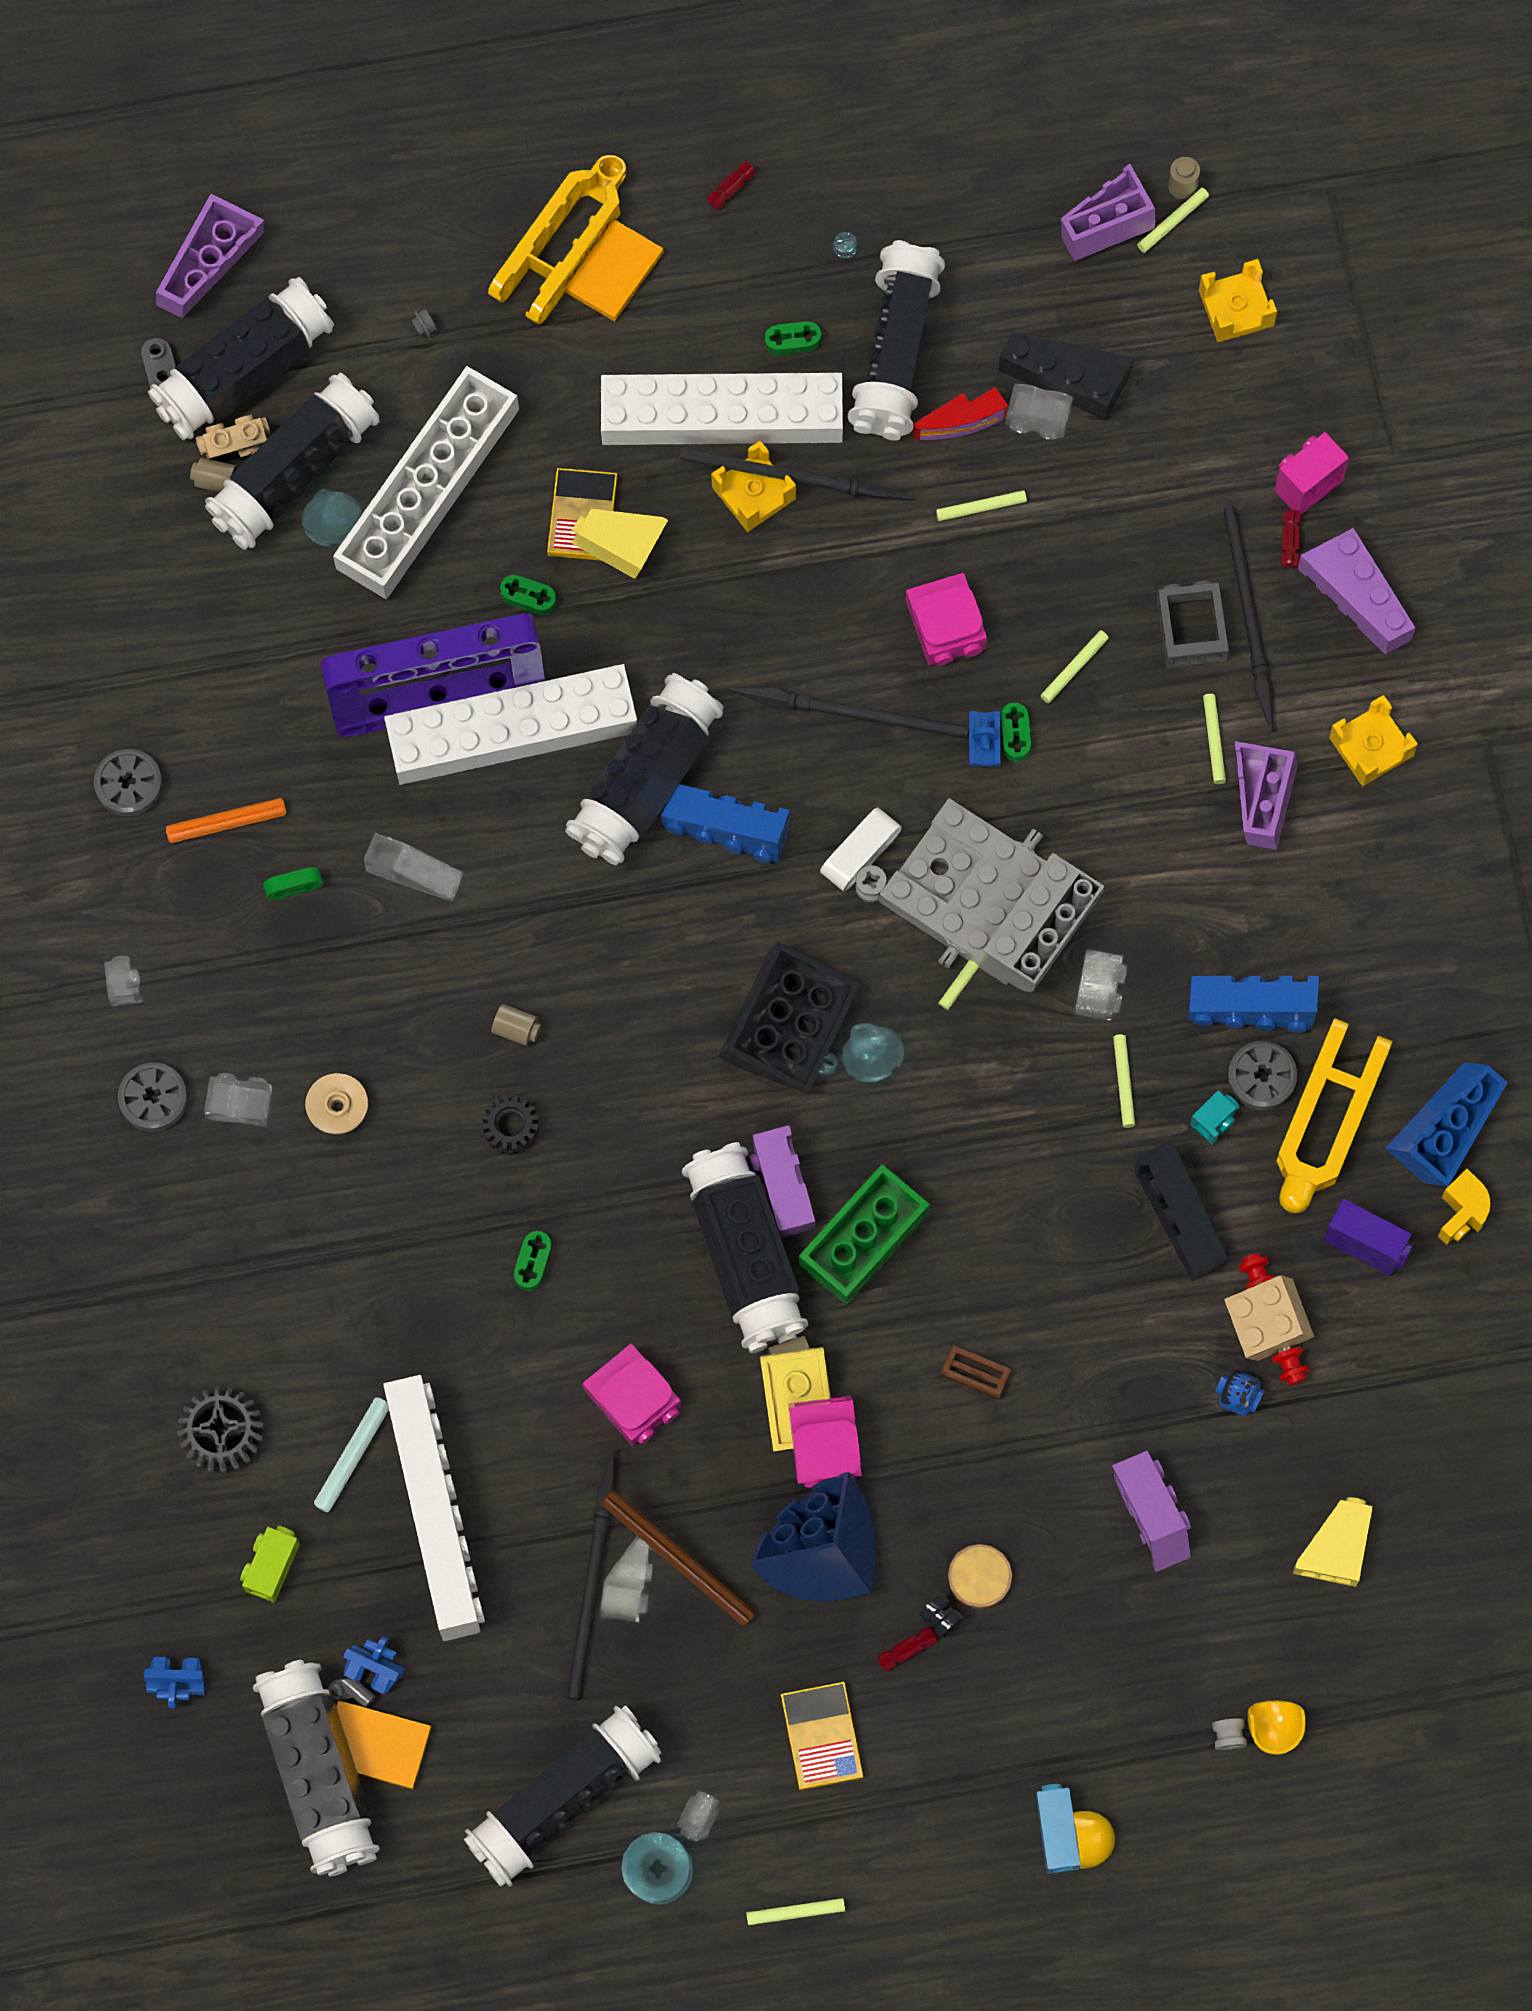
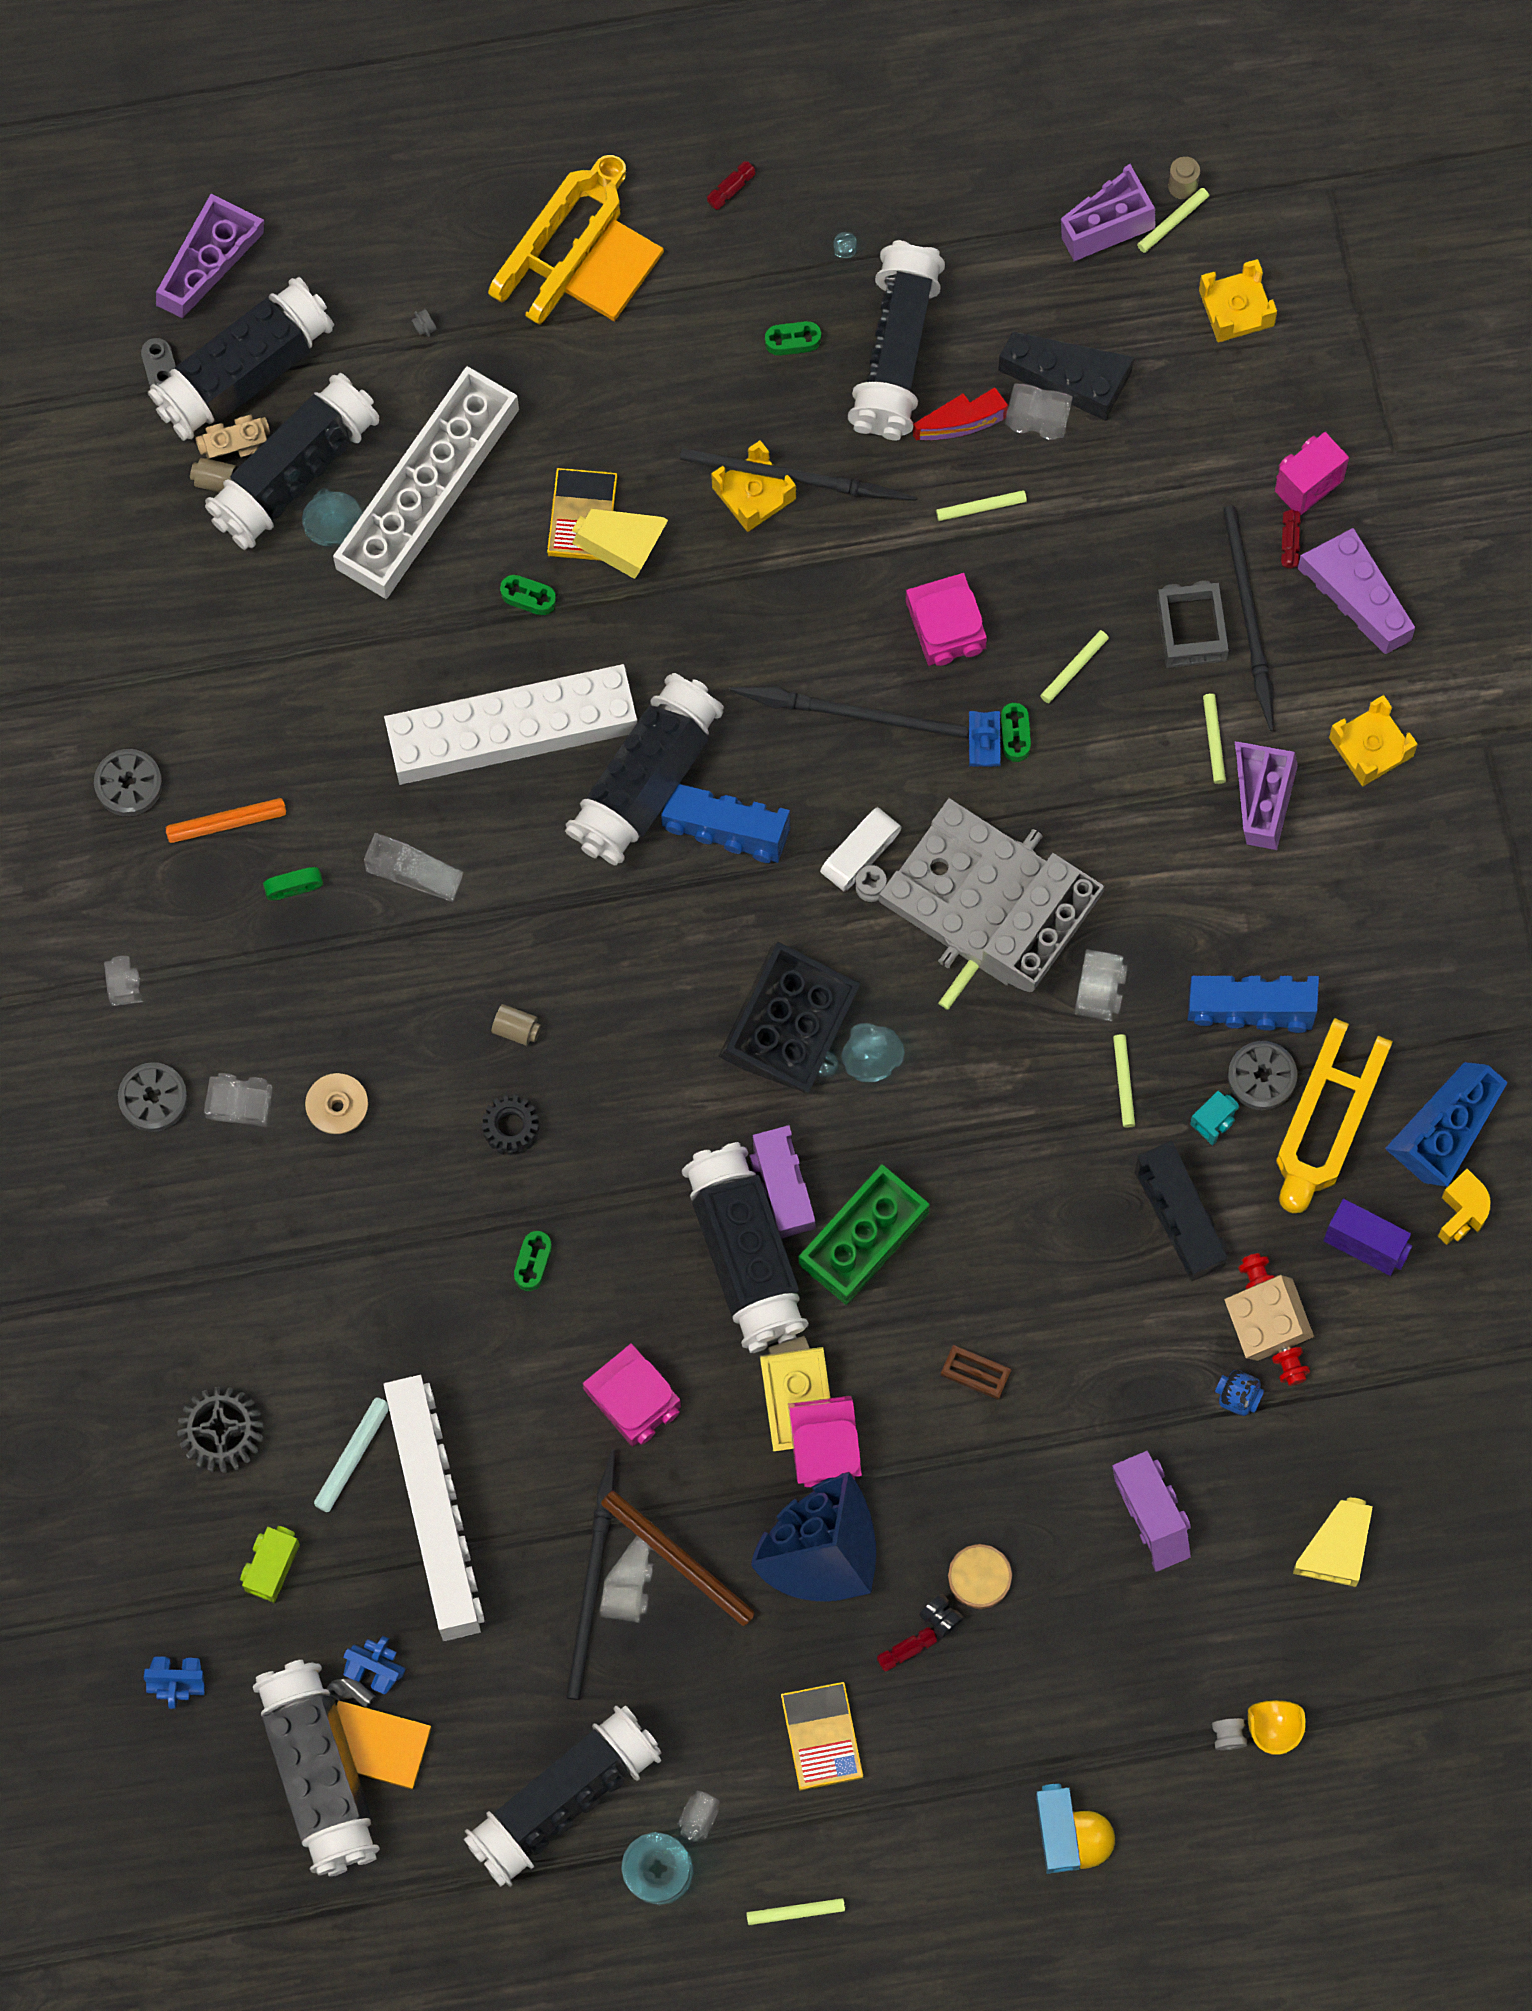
dark purple beam [320,614,545,737] -> none
white brick [601,373,843,445] -> none

